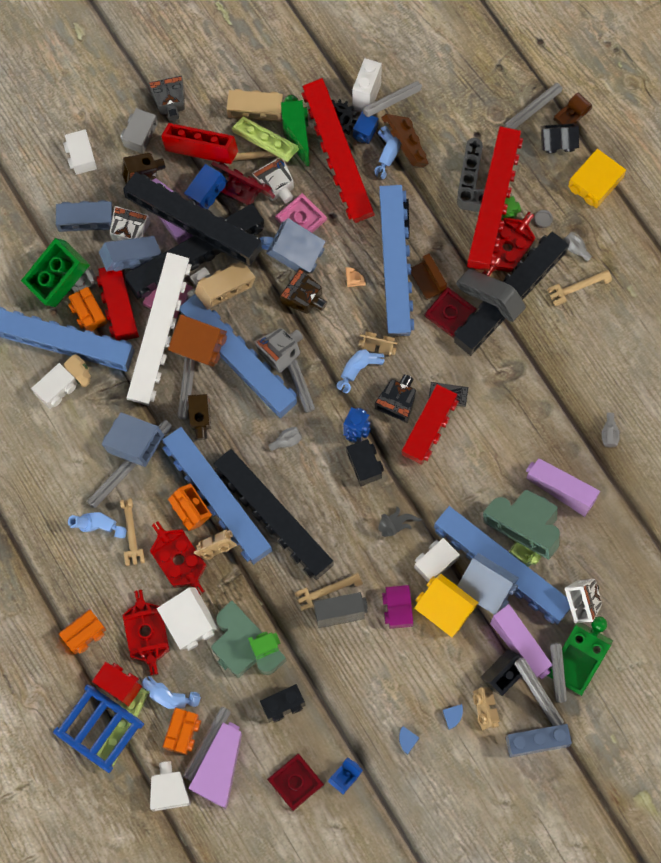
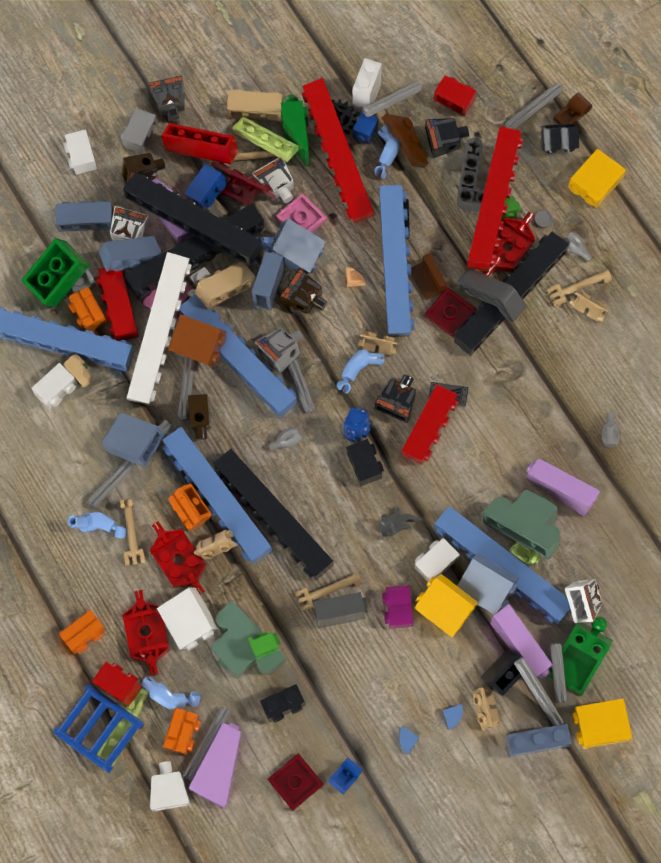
none -> sand blue brick [252,252,285,311]
none -> black torso [425,118,469,158]
none -> red brick [434,75,477,116]
none -> tan hinge [569,291,609,322]
none -> yellow brick [572,698,633,749]

